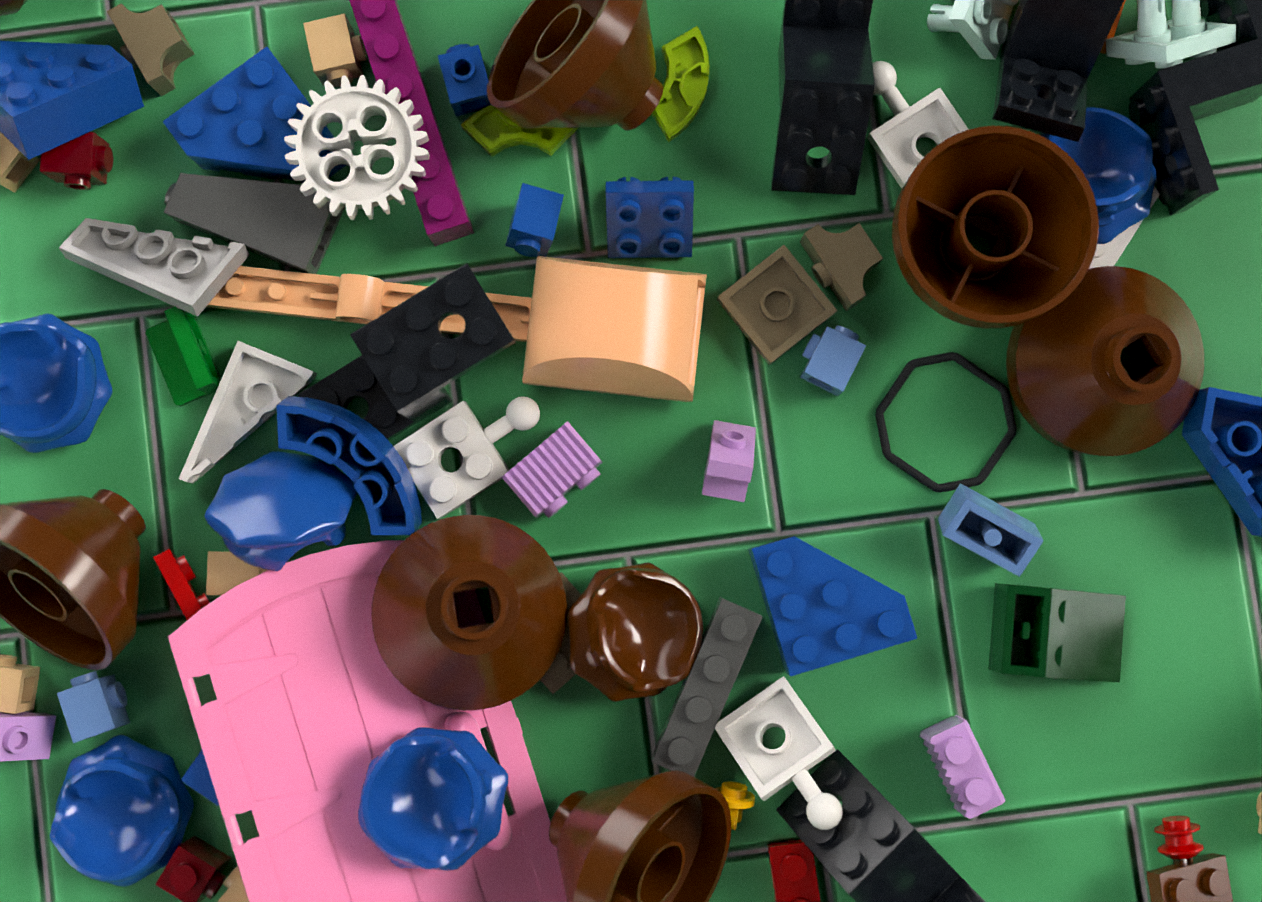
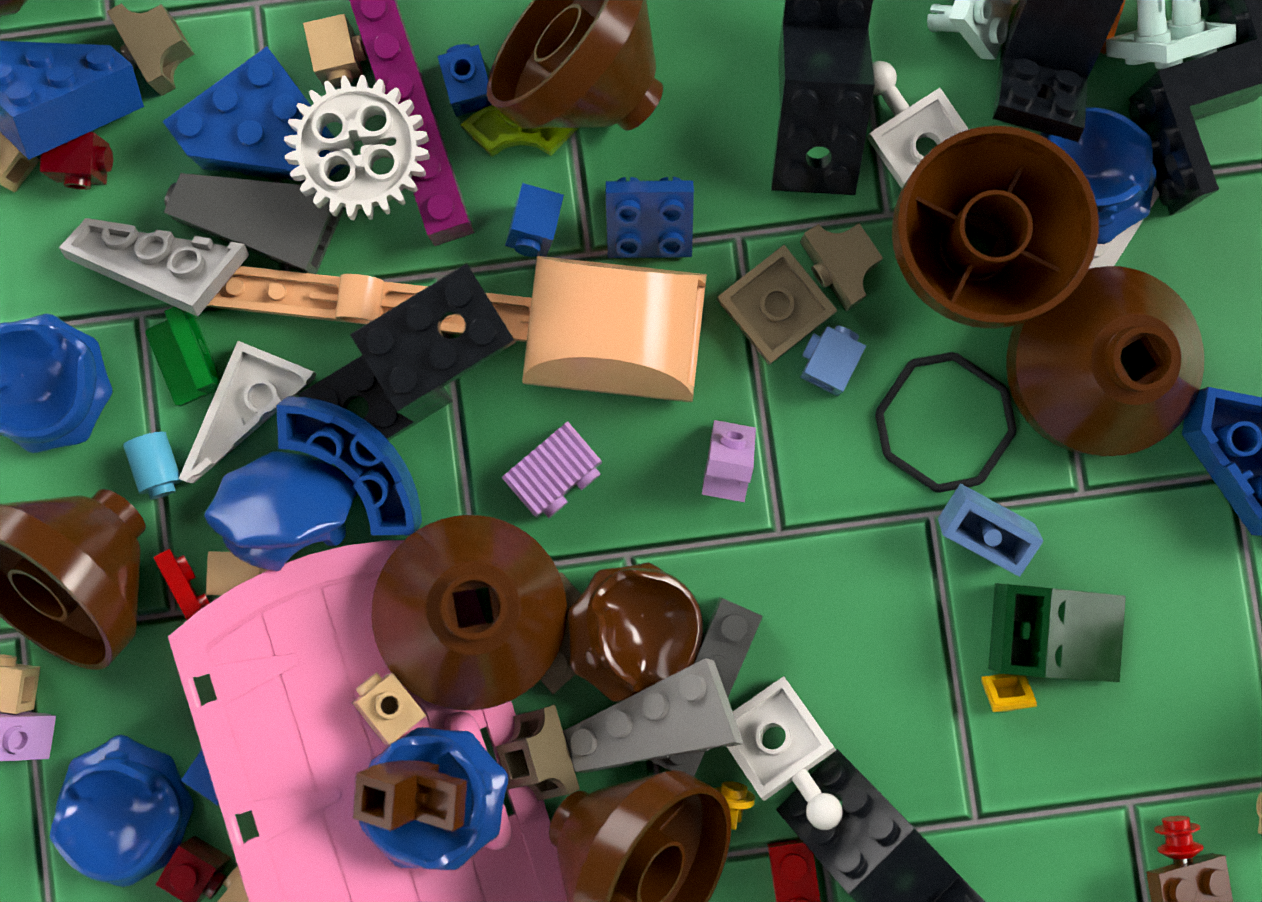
medium blue brick [57,671,130,743] -> none
white plate [394,397,540,519] -> none
lime tile [652,26,709,142] -> none
blue brick [748,536,918,677] -> none
lavender brick [919,715,1006,819] -> none
none -> medium azure brick [123,431,182,499]
none -> tan brick [352,672,426,745]
none -> reddish brown brick [353,761,467,831]
none -> dark tan brick [496,705,580,801]
none -> light grey wing [563,658,744,773]
none -> yellow slope [981,674,1037,712]

